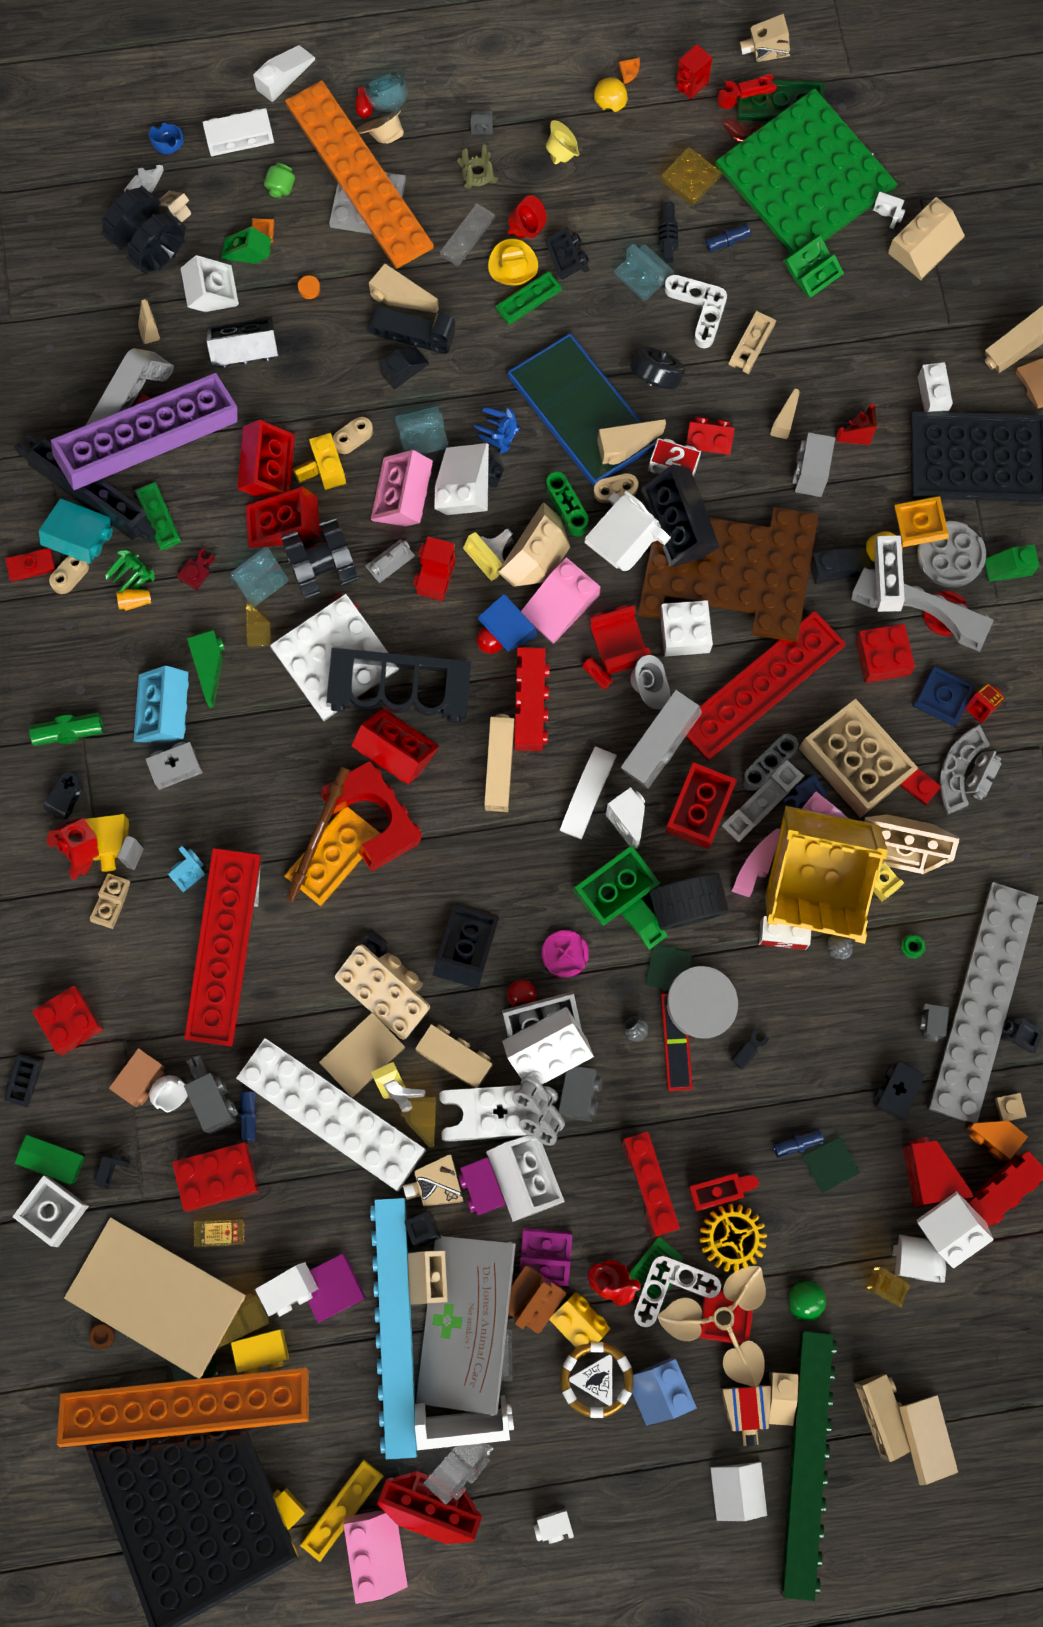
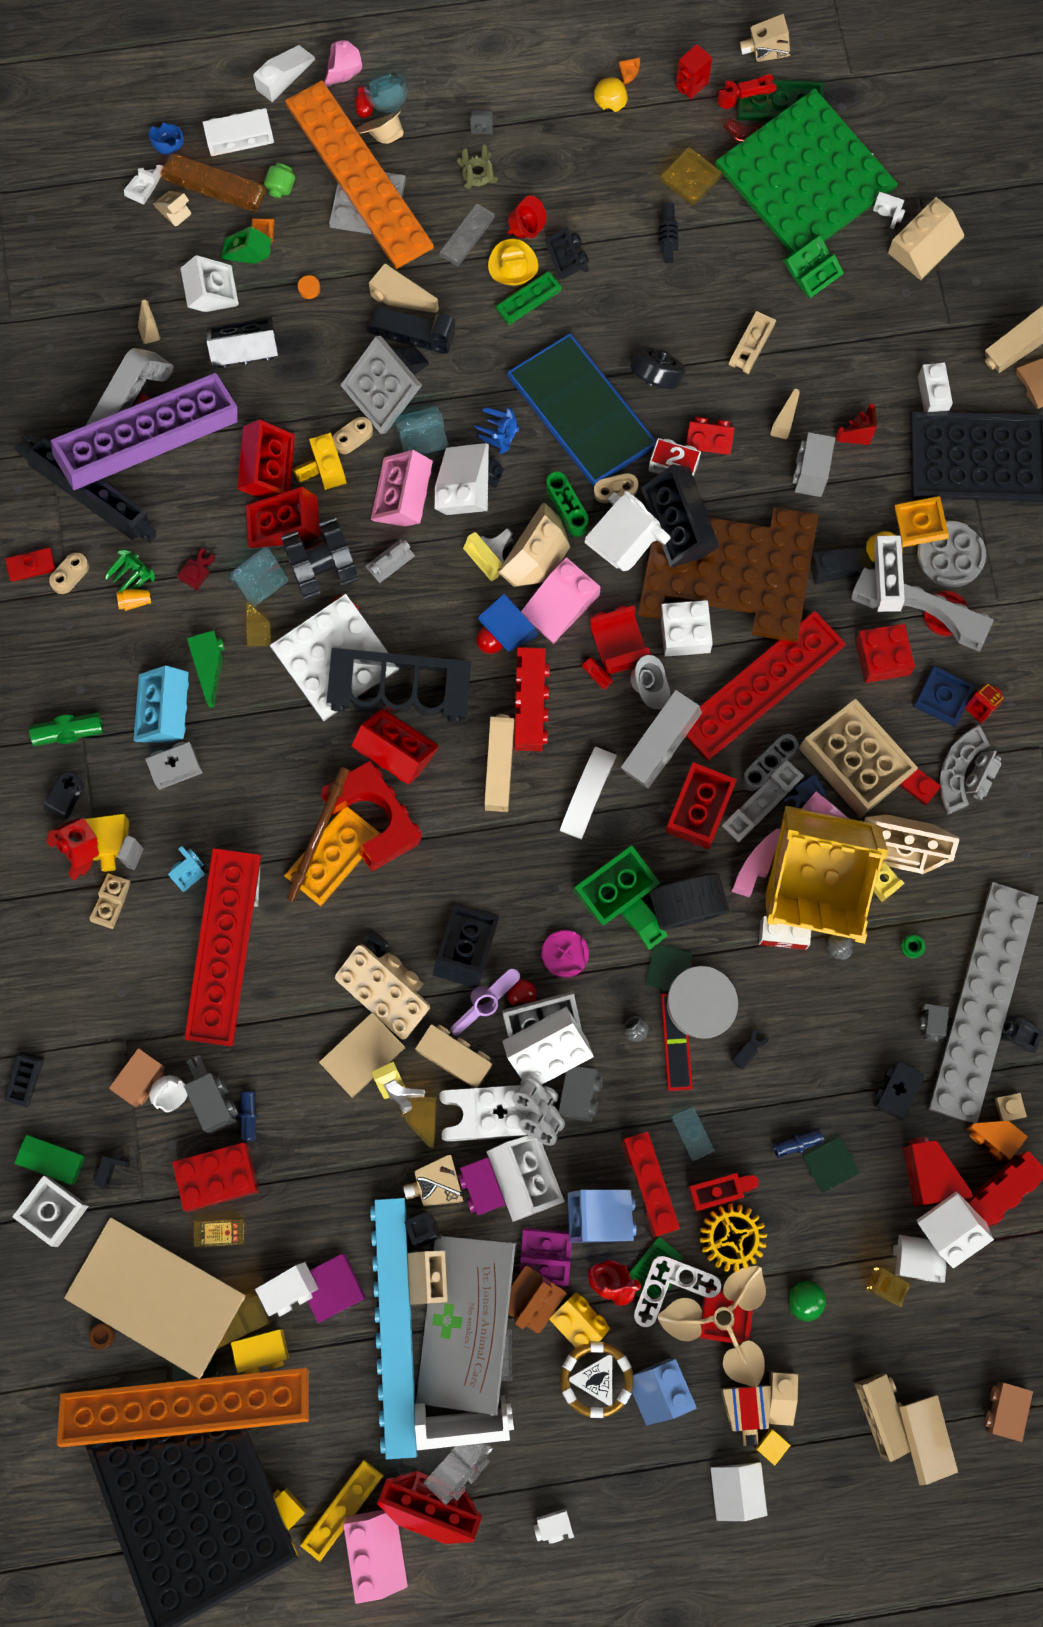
red brick [32,986,104,1055] -> none
teal brick [39,498,113,564] -> none
black piece [101,185,187,275] -> none
green tile [135,482,182,551] -> none
white brick [236,1038,426,1192] -> none
red brick [414,537,456,601] -> none
light yellow piece [546,120,580,164] -> none
tan slope [597,419,666,465] -> none
white slope [606,787,645,850] -> none
clear light blue bracket [614,243,674,301] -> none
white beam [664,275,727,348] -> none
dark blue pin [705,223,751,253] -> none
dark green brick [781,1331,837,1601] -> none
green slope [984,545,1039,582] -> none
none -> clear orange beam [160,154,266,212]
none -> bright pink helmet [324,40,362,87]
none -> light grey plate [340,336,422,434]
none -> lavender piece [450,969,520,1036]
none -> medium blue slope [568,1190,636,1243]
none -> clear light blue plate [671,1106,715,1162]
none -> yellow slope [755,1428,791,1465]
none -> nougat brick [985,1382,1033,1442]

